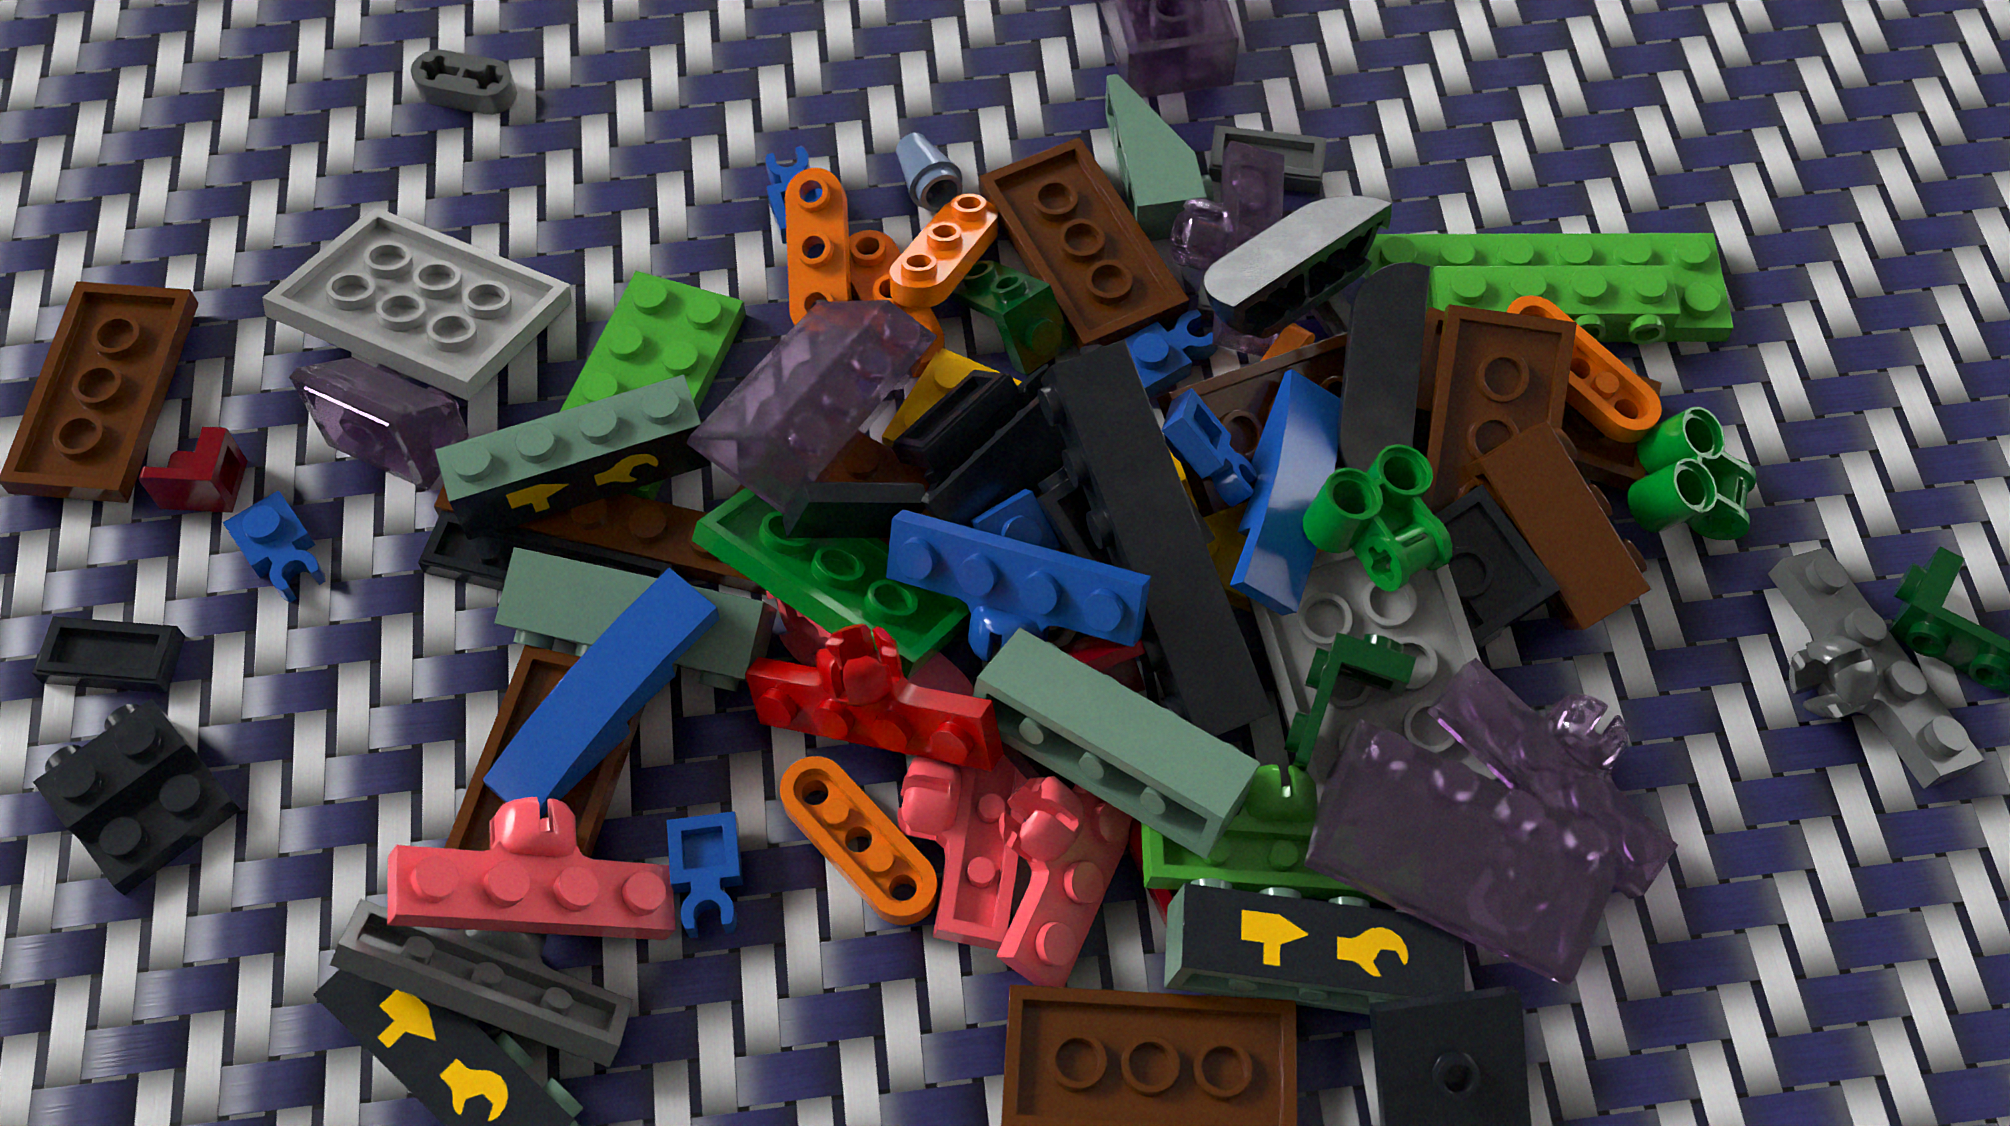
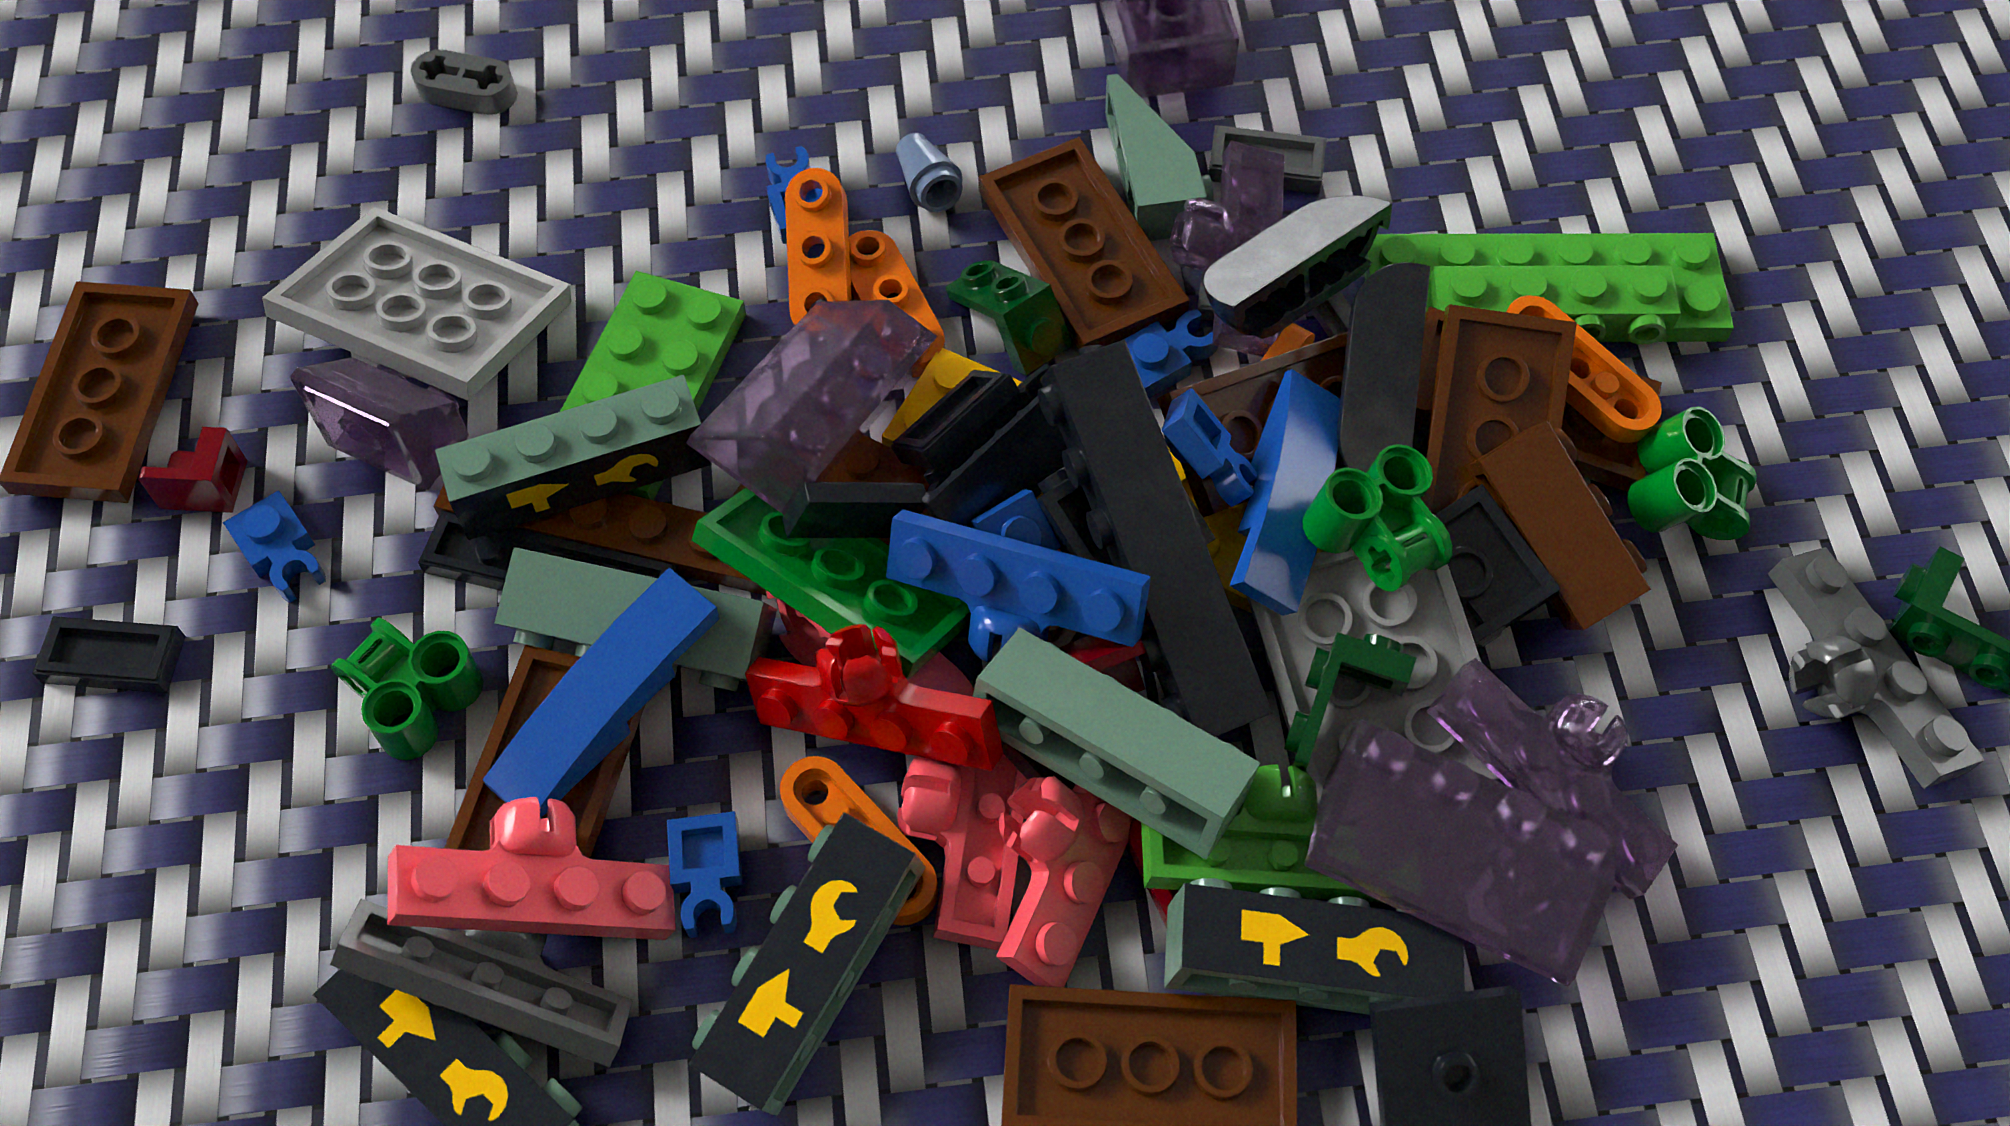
black plate [33,698,241,896] -> none
orange plate [889,194,998,308] -> none
none -> green piece [330,617,484,760]
none -> black brick [688,812,926,1116]

